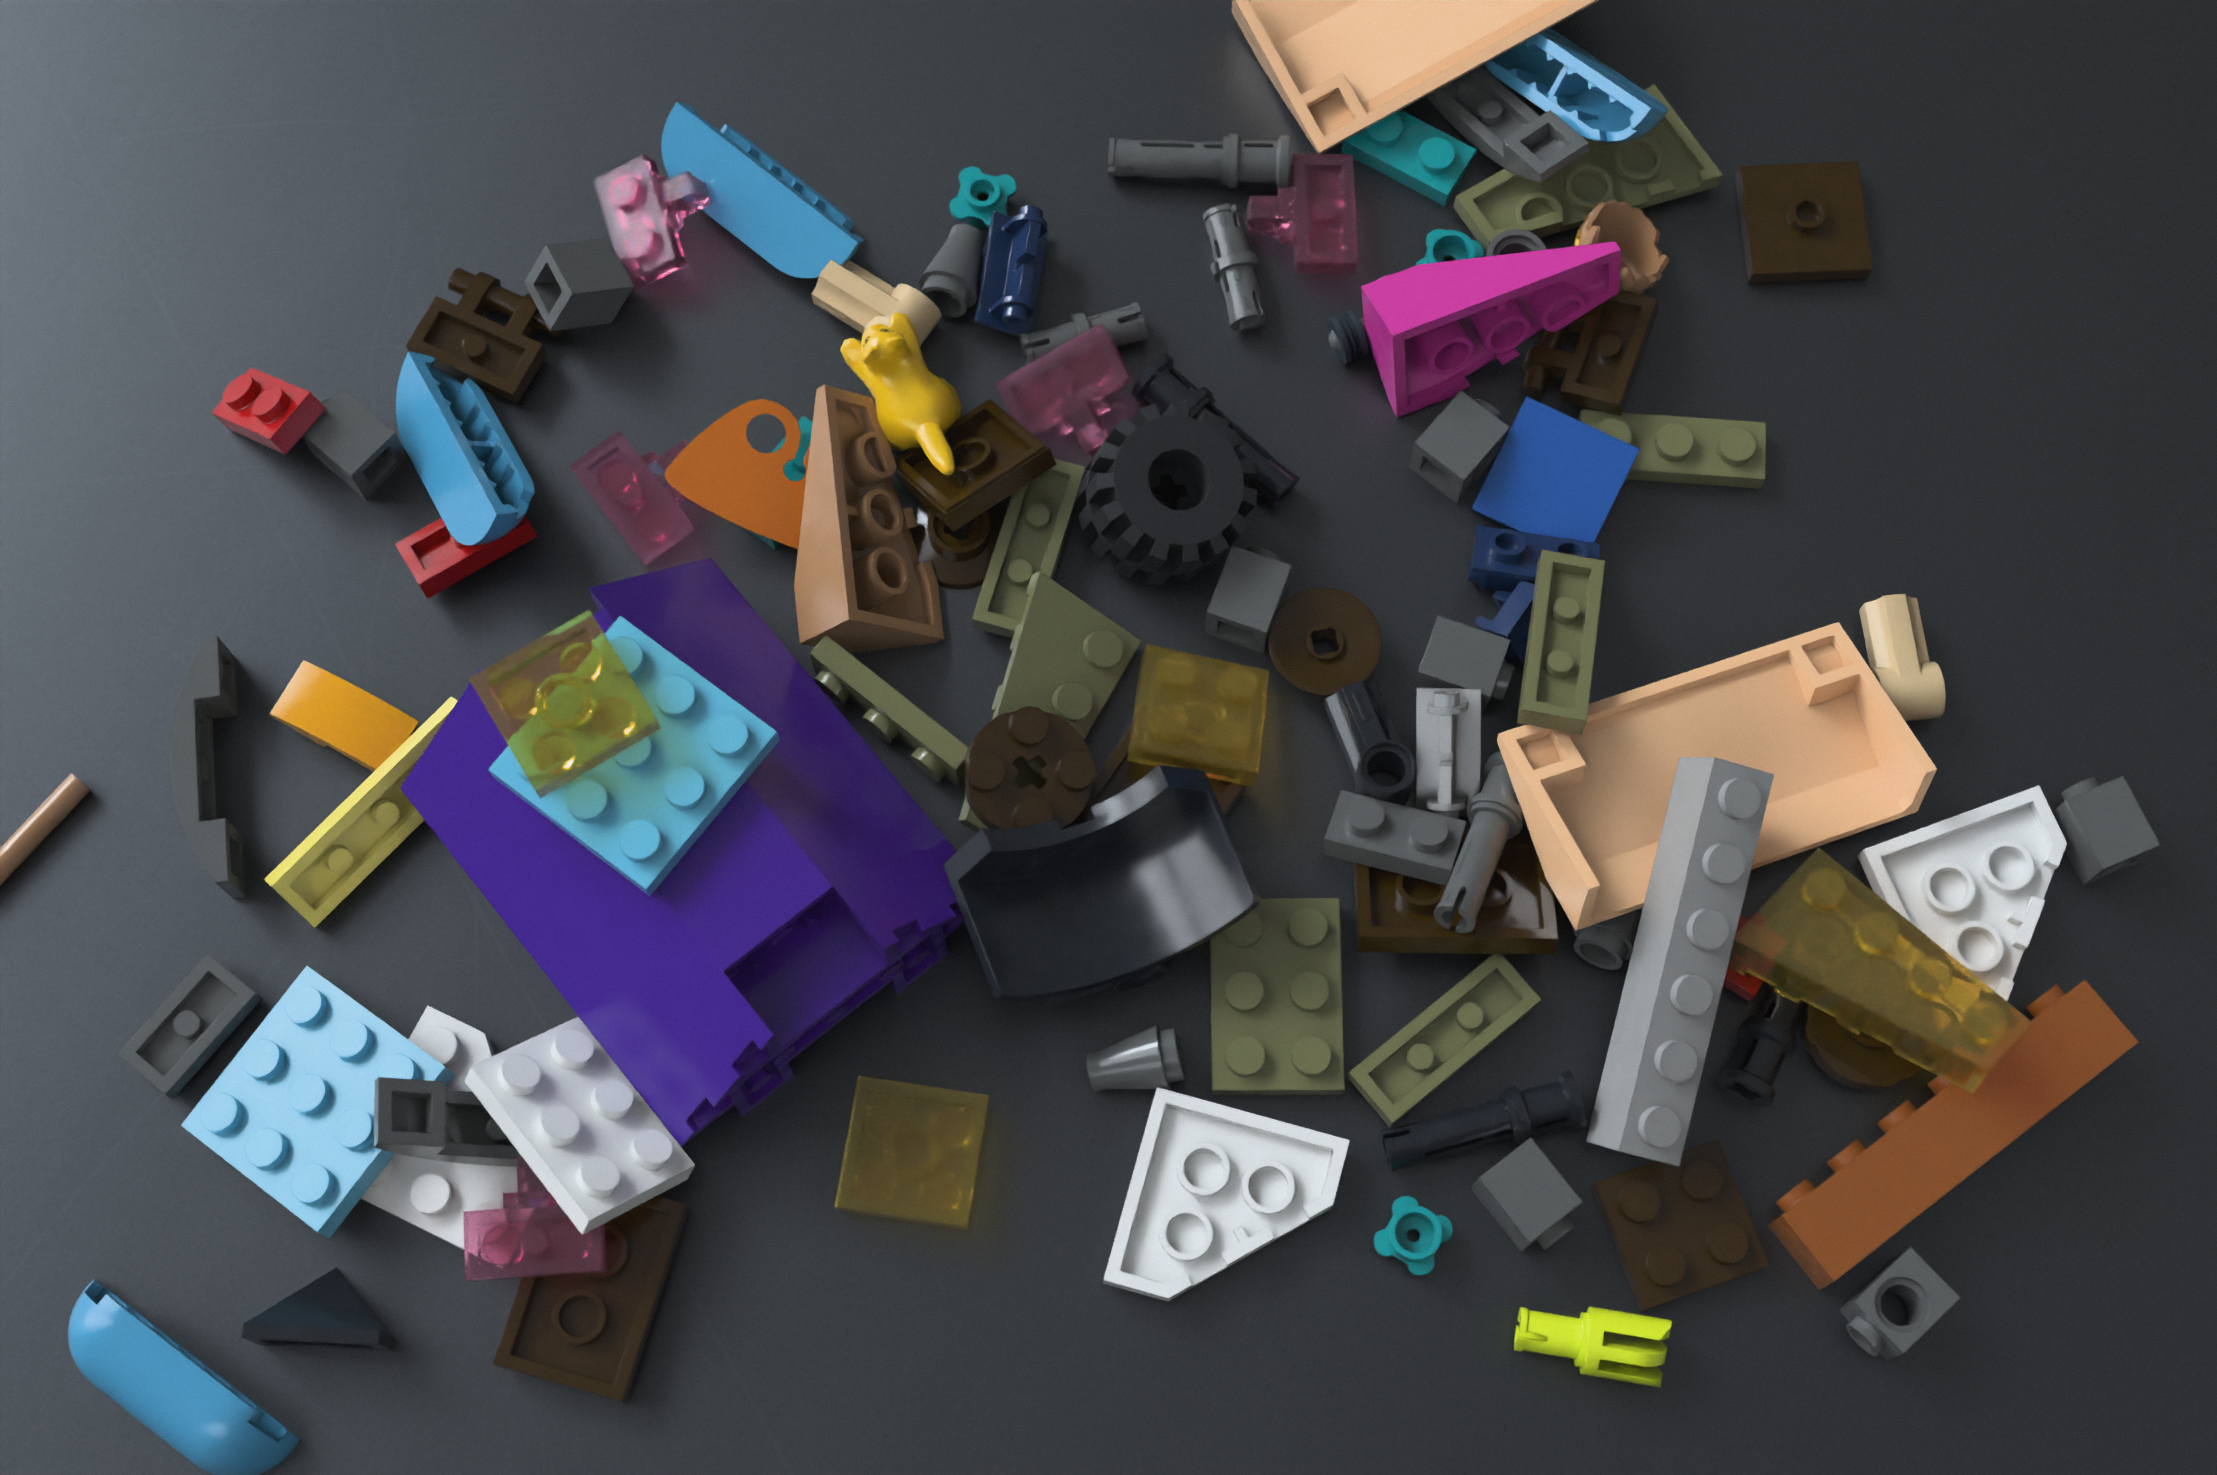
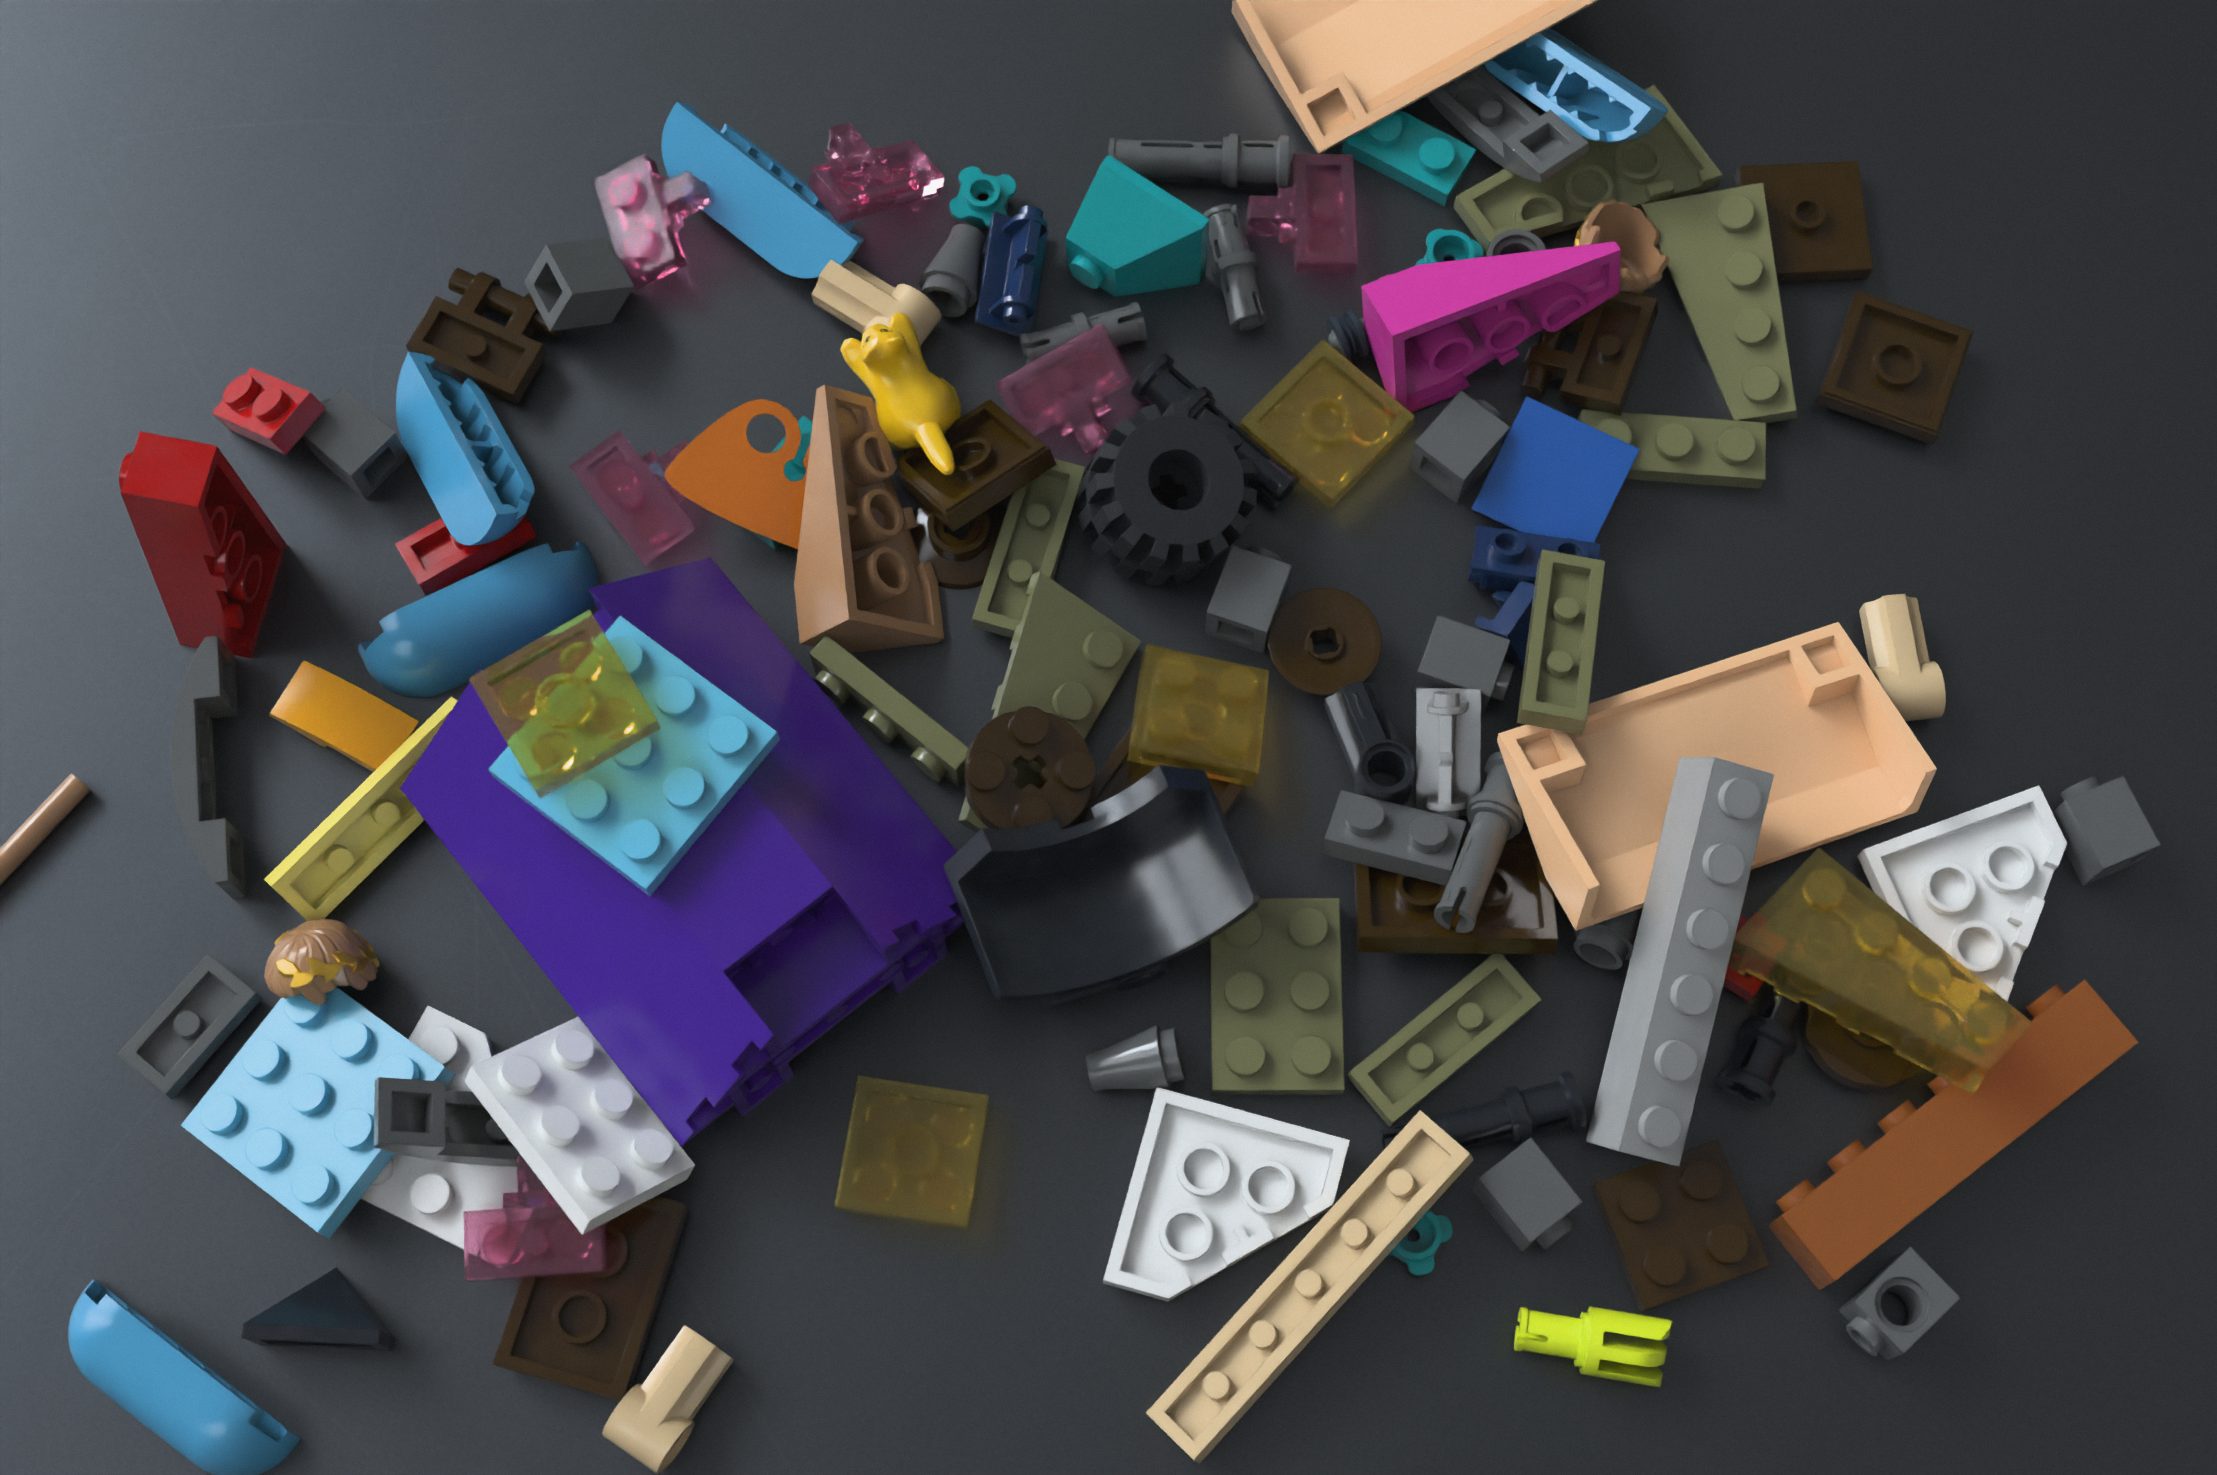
none -> red wedge [119,431,287,658]
none -> medium nougat hair [264,919,380,1005]
none -> dark azure brick [358,542,599,698]
none -> tan piece [602,1325,734,1475]
none -> clear pink hinge [808,122,945,224]
none -> teal slope [1066,155,1210,297]
none -> tan plate [1146,1110,1474,1464]
none -> clear yellow plate [1240,339,1415,509]
none -> olive wing [1641,182,1797,423]
none -> dark brown plate [1816,291,1974,445]

